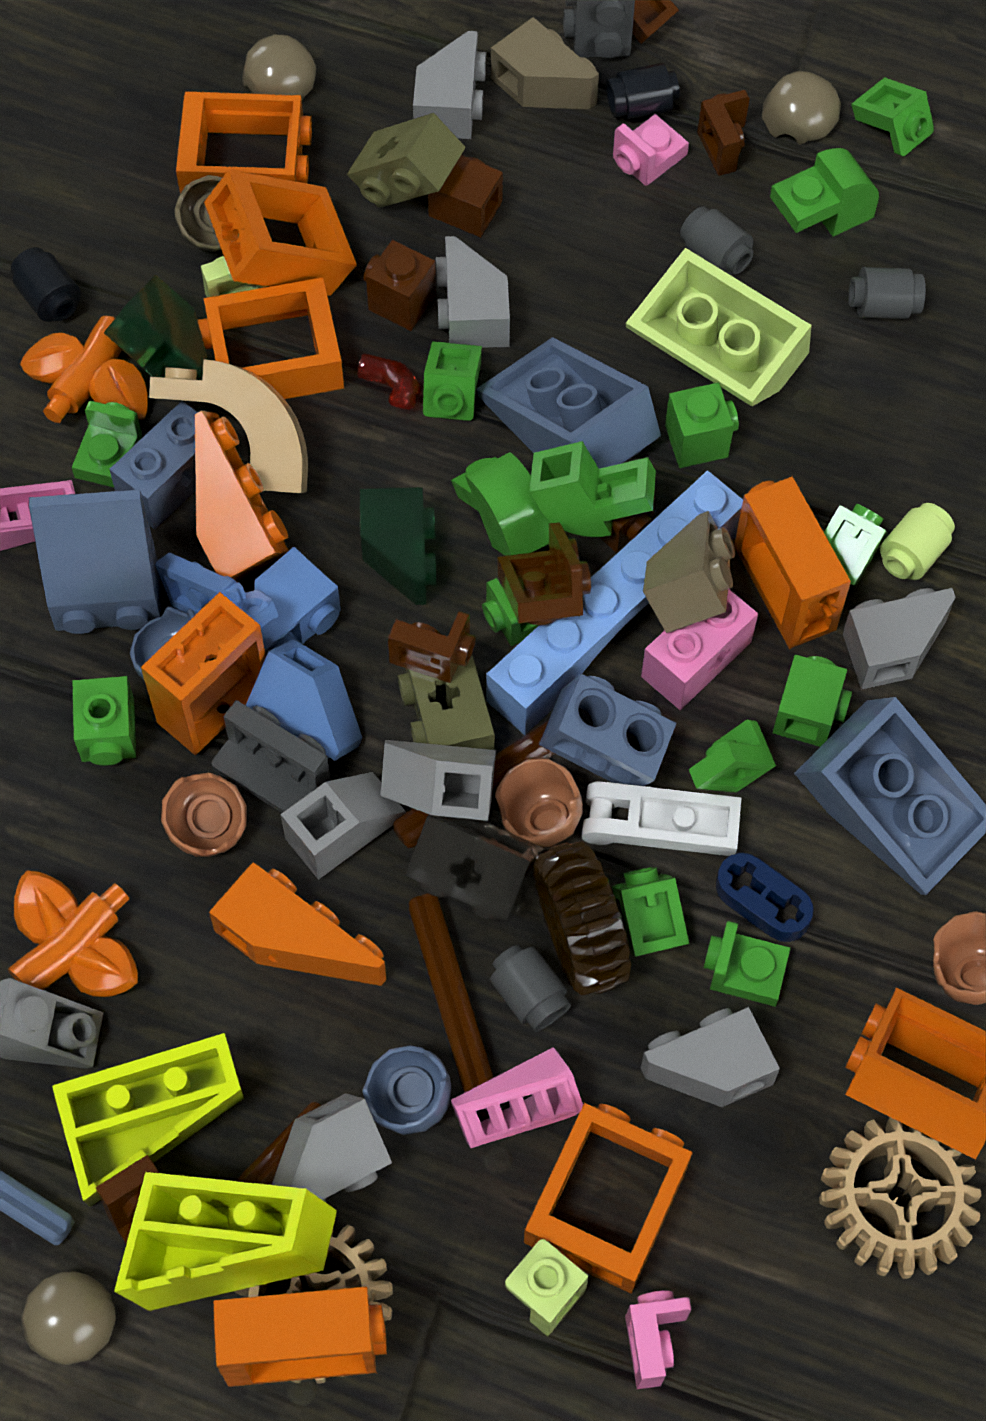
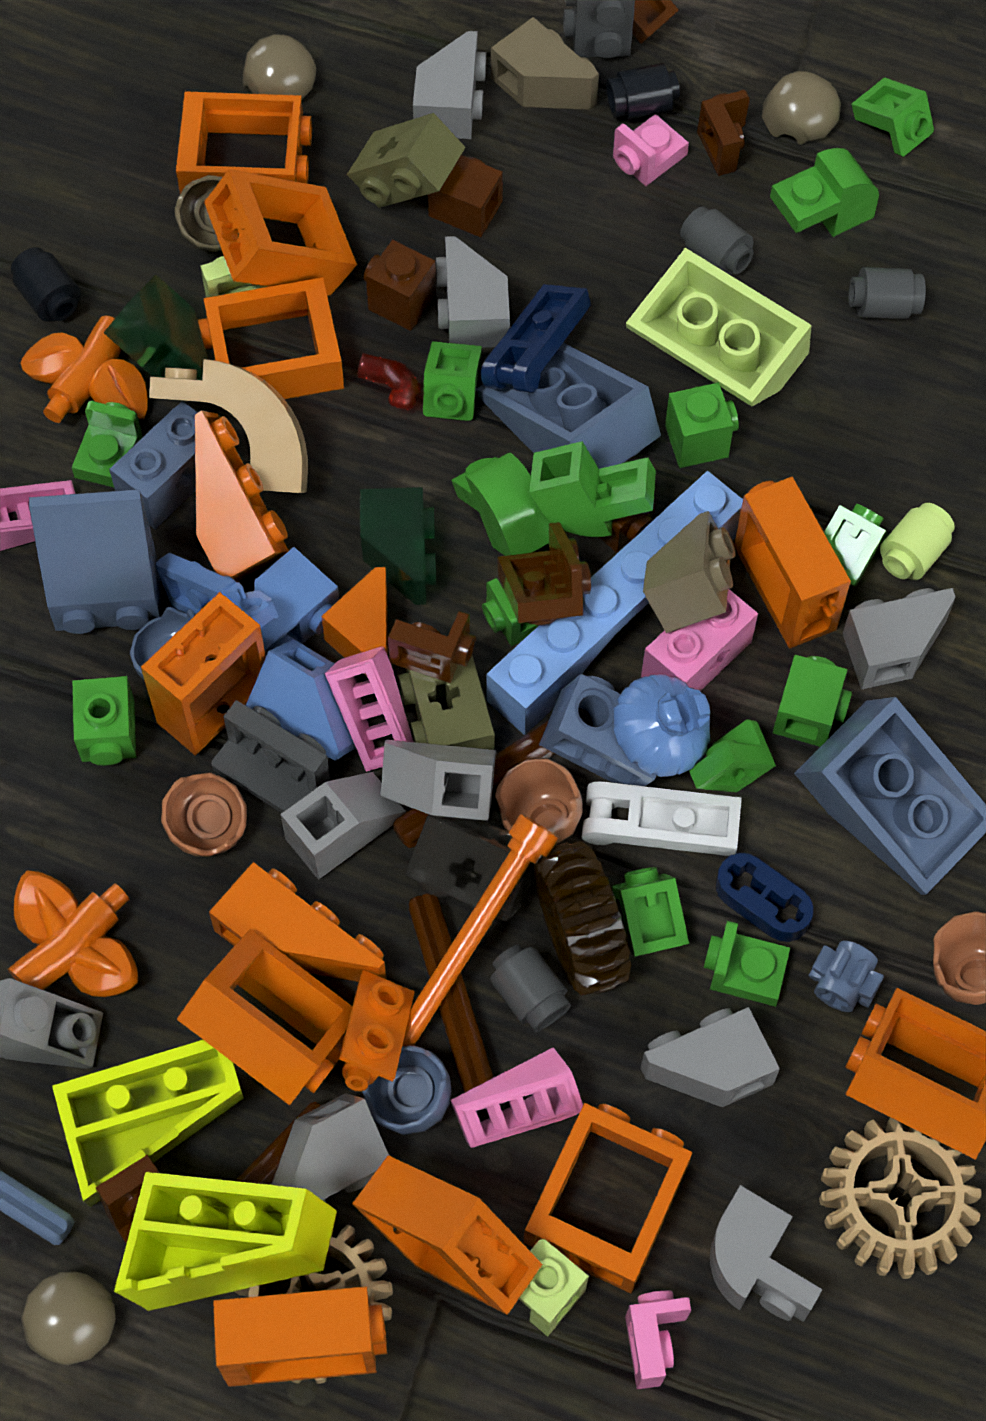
none -> orange window [177,929,352,1105]
none -> orange slope [321,567,388,678]
none -> bright pink slope [324,646,413,772]
none -> orange hinge [339,970,415,1091]
none -> orange window [352,1155,543,1315]
none -> orange piece [402,813,559,1047]
none -> dark blue plate [481,284,591,393]
none -> medium blue hair [614,674,710,777]
none -> light grey brick [710,1185,823,1322]
none -> sand blue gear [809,941,884,1012]

